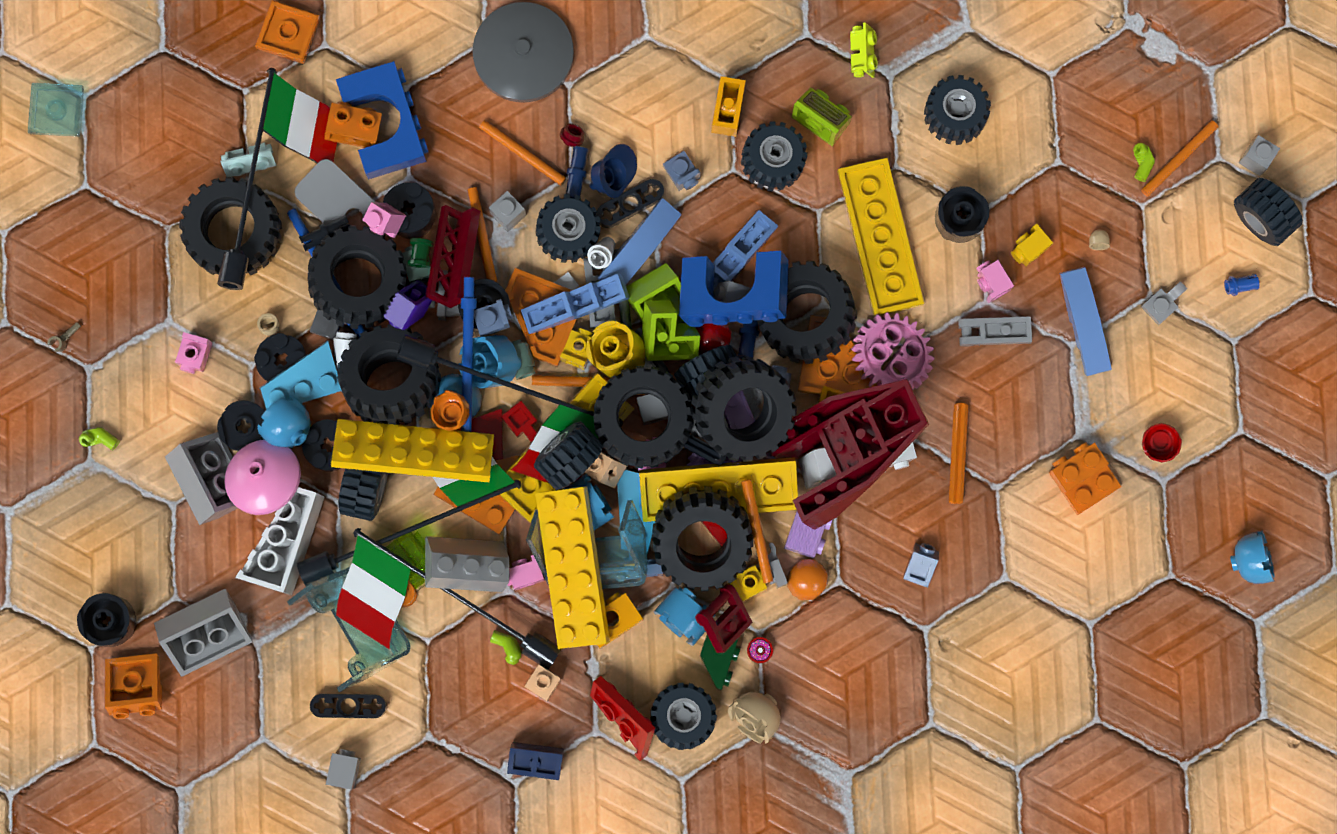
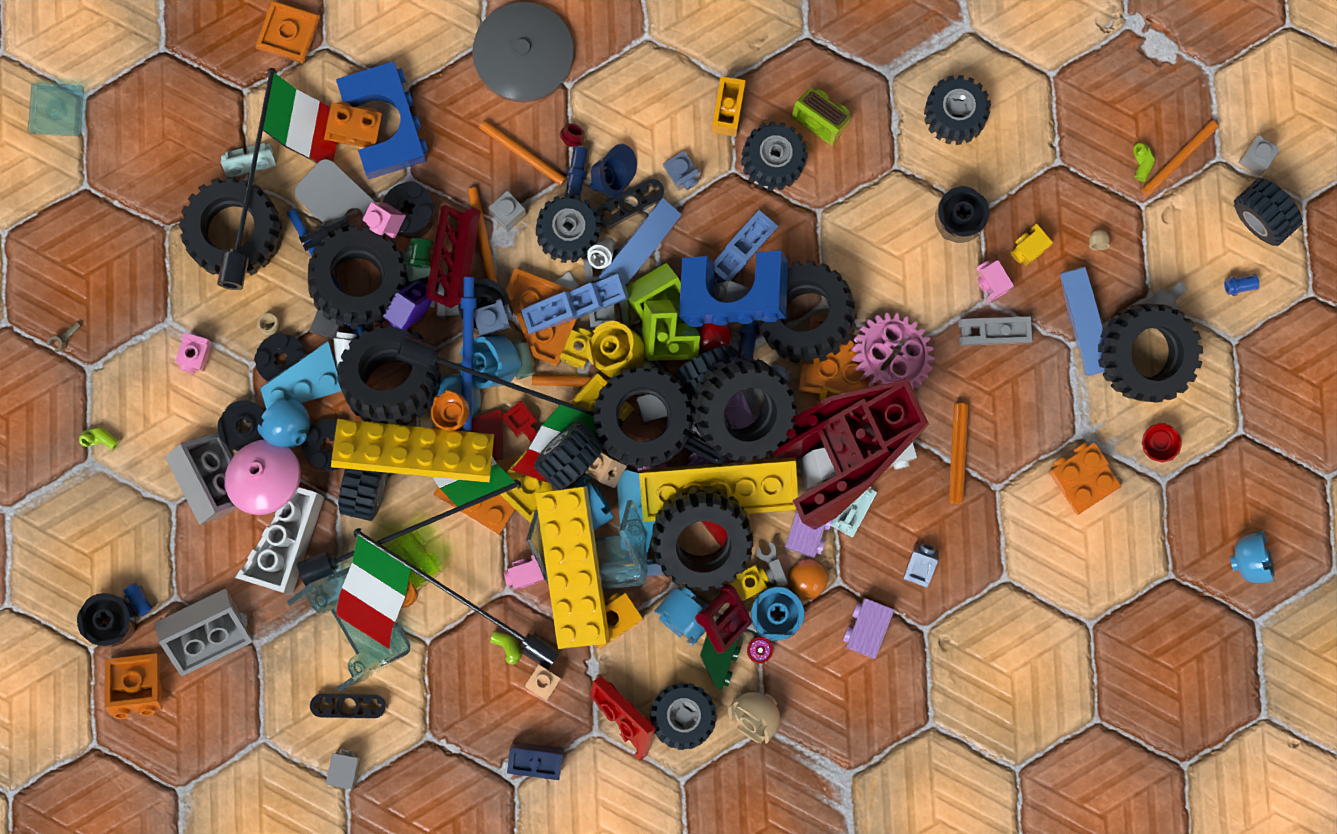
light grey slope [425,536,509,592] -> none
orange bar [741,479,773,583] -> none
yellow plate [837,158,924,317] -> none
neon yellow hinge [850,22,878,78] -> none
none -> blue pin [123,582,153,617]
none -> dark azure brick [750,587,804,641]
none -> light aqua hinge [831,487,877,538]
none -> lavender brick [843,598,894,659]
none -> black tyre [1098,303,1203,403]

